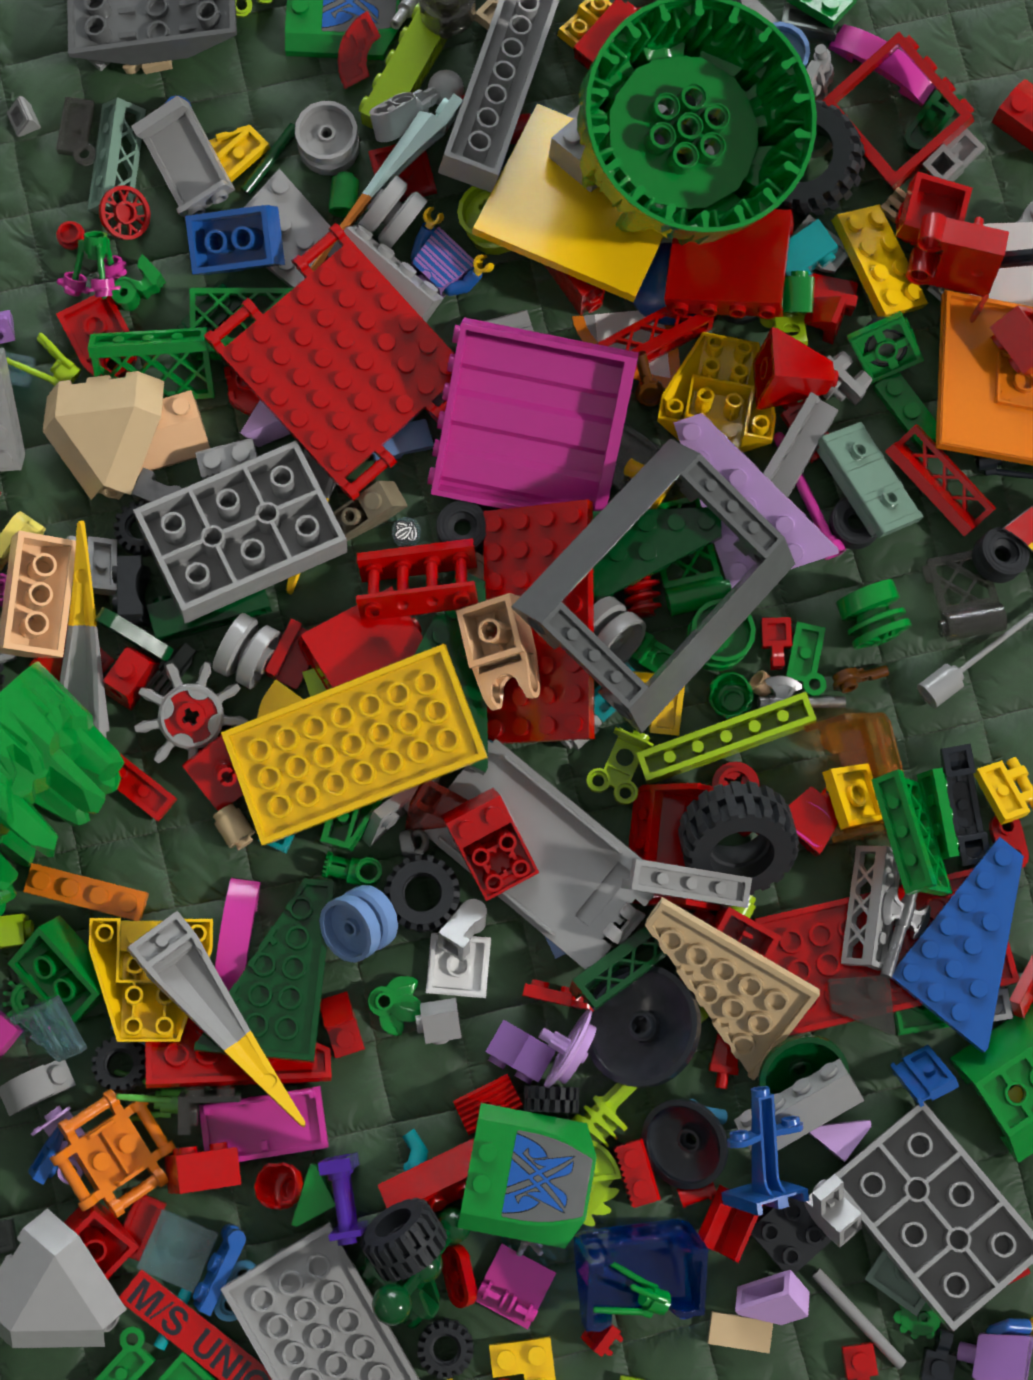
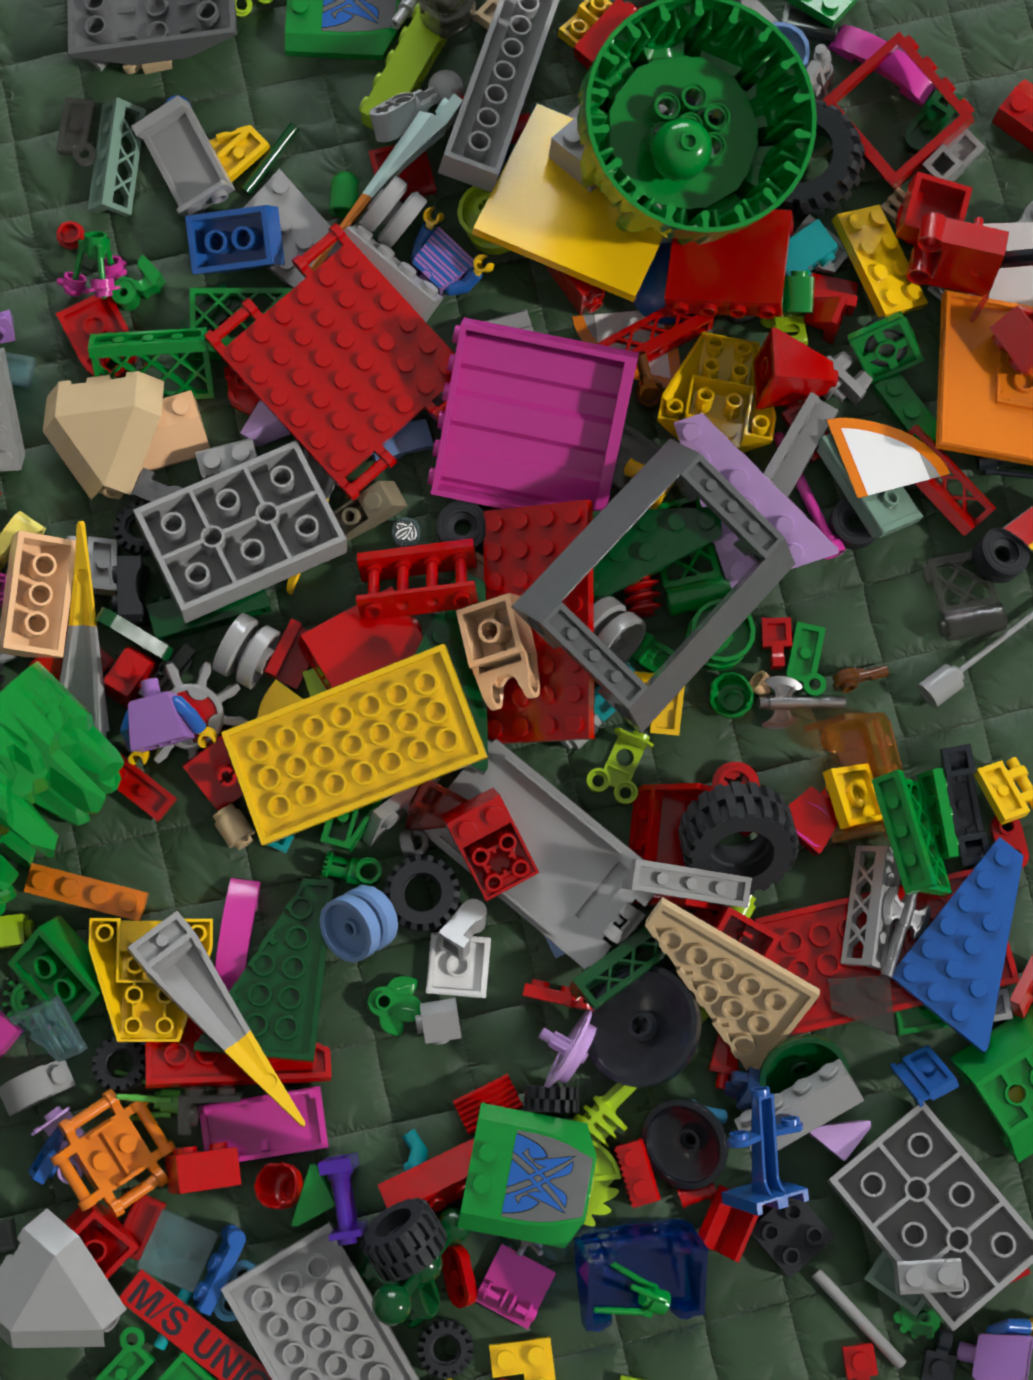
lime plant [6,333,81,386] -> none
light grey slope [7,96,41,137] -> none
red wheel [99,185,151,240] -> none
light grey wheel [295,101,360,176] -> none
red slope [320,991,365,1059] -> none
red tile [337,10,381,89] -> none
medium lavender brick [485,1020,556,1085] -> none
red tile [580,1313,623,1357] -> none
lime brick [636,692,817,785] -> none
tan tile [707,1311,773,1354] -> none
lavender slope [735,1270,810,1325] -> none
light grey brick [804,1174,862,1248] -> none
green wheel [835,579,912,650] -> none
none -> medium lavender torso [120,678,217,765]
none -> green cylinder [650,118,712,181]
none -> dark blue tile [724,1067,760,1111]
none -> sticker [826,418,950,498]
none -> light grey brick [893,1258,964,1295]

